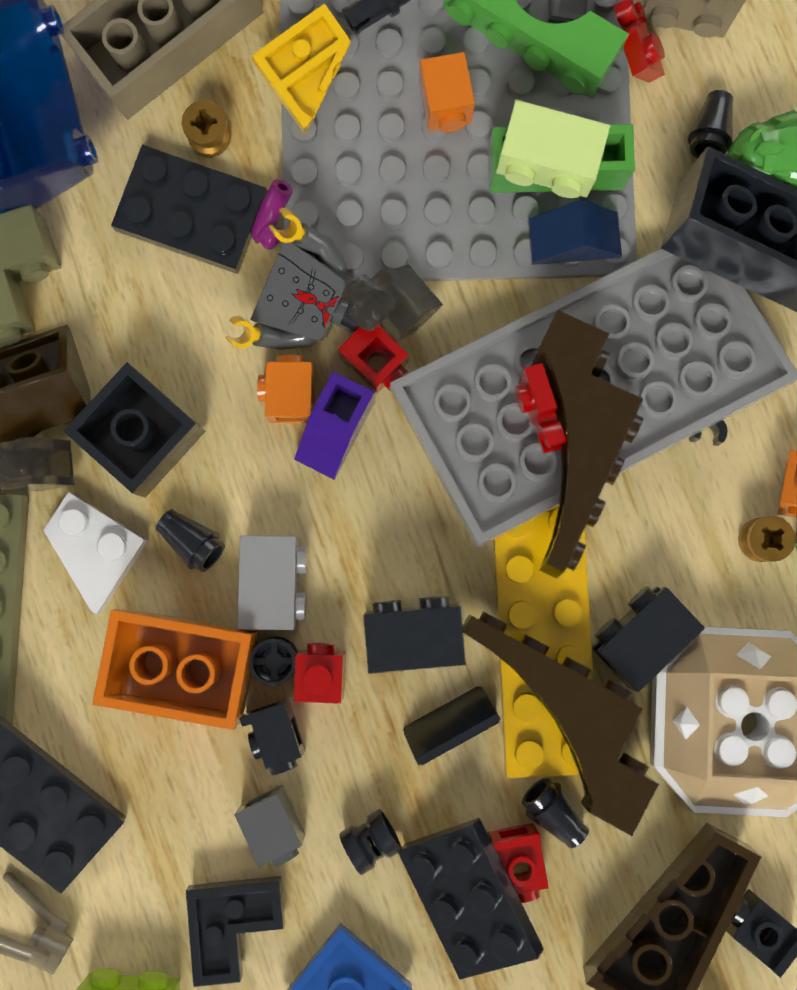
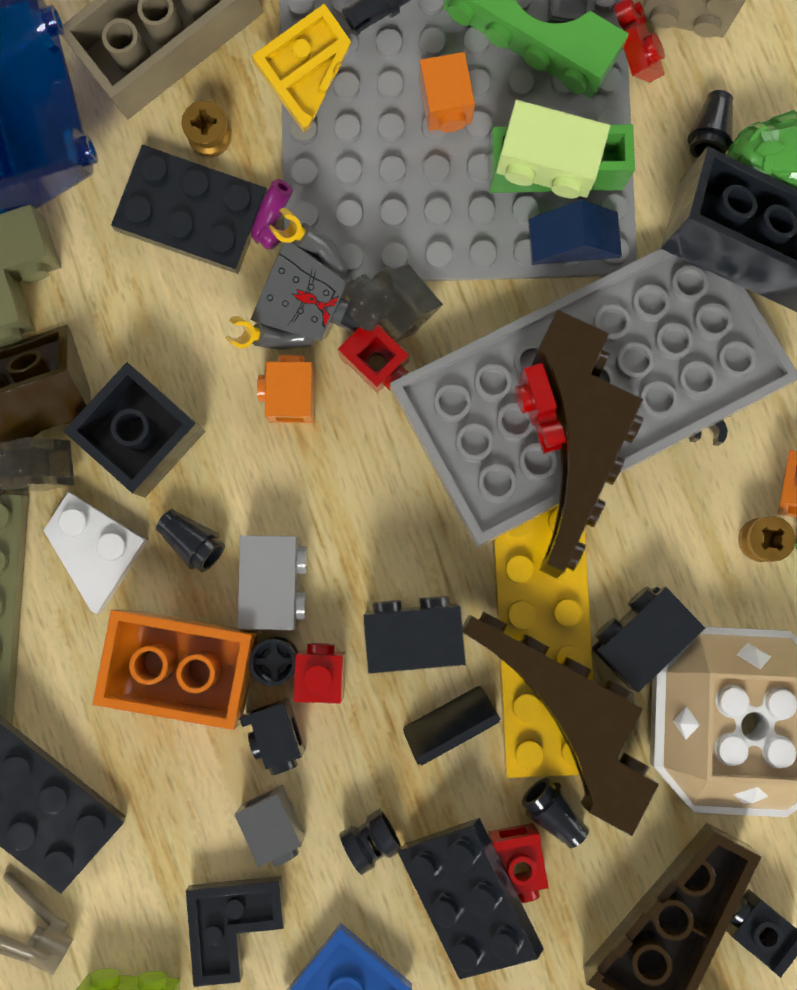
dark purple slope [294,372,375,481] -> none

